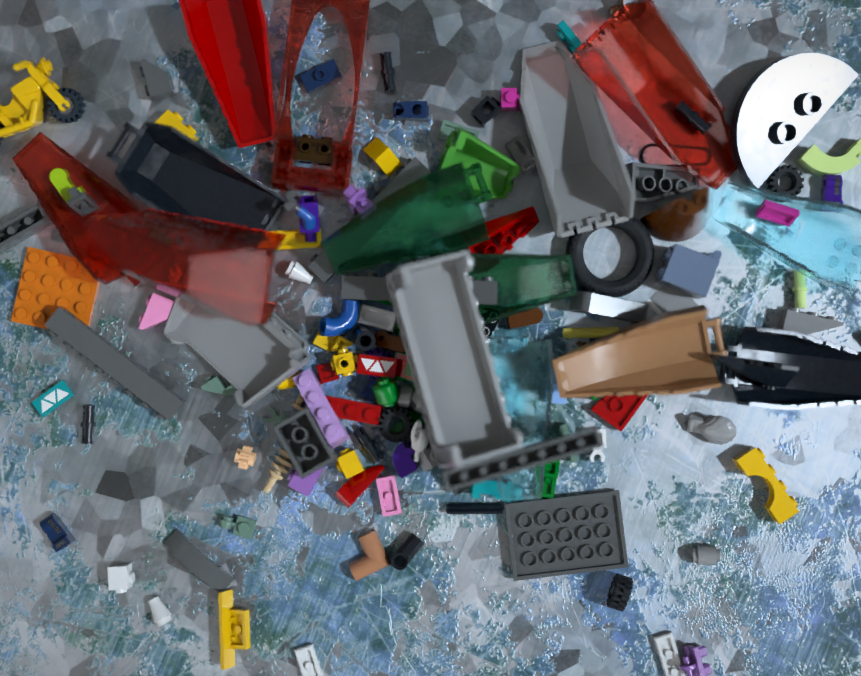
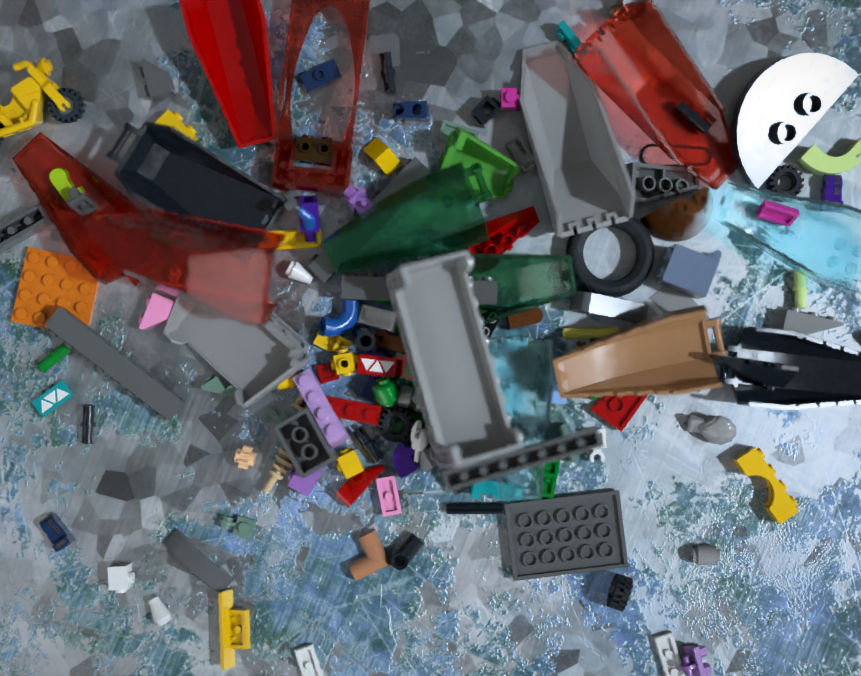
none -> green pin [37,343,75,373]

